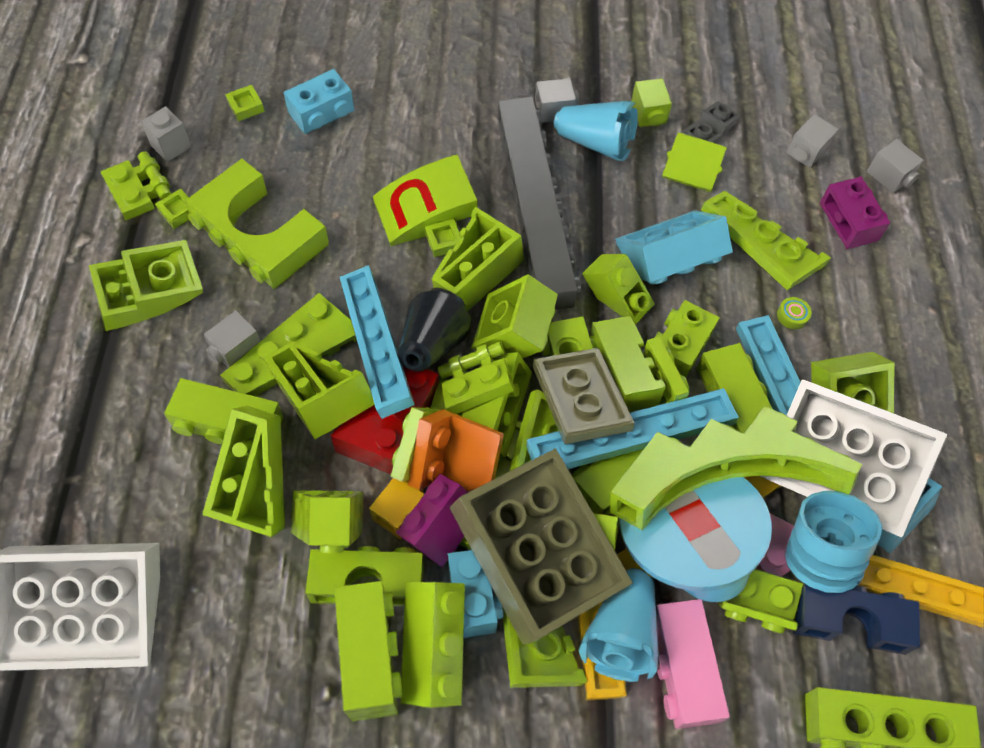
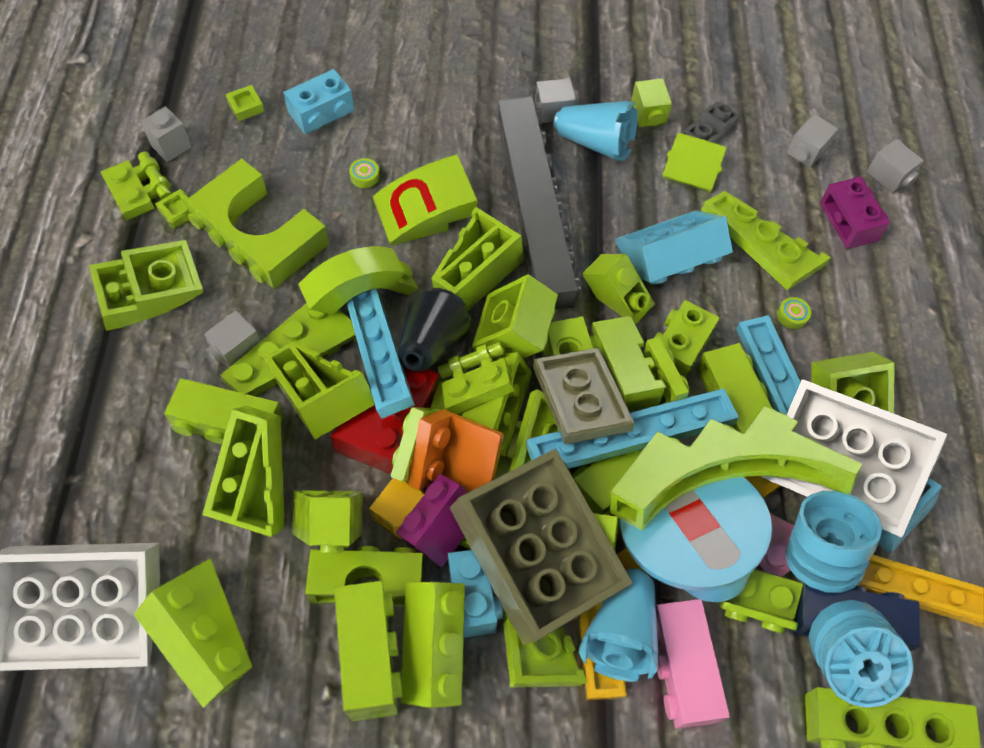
lime plate [425,218,459,257] -> none
none -> lime wedge [133,558,252,708]
none -> lime arch [298,246,418,315]
none -> lime tile [349,158,380,188]
none -> medium azure wheel [809,600,914,708]

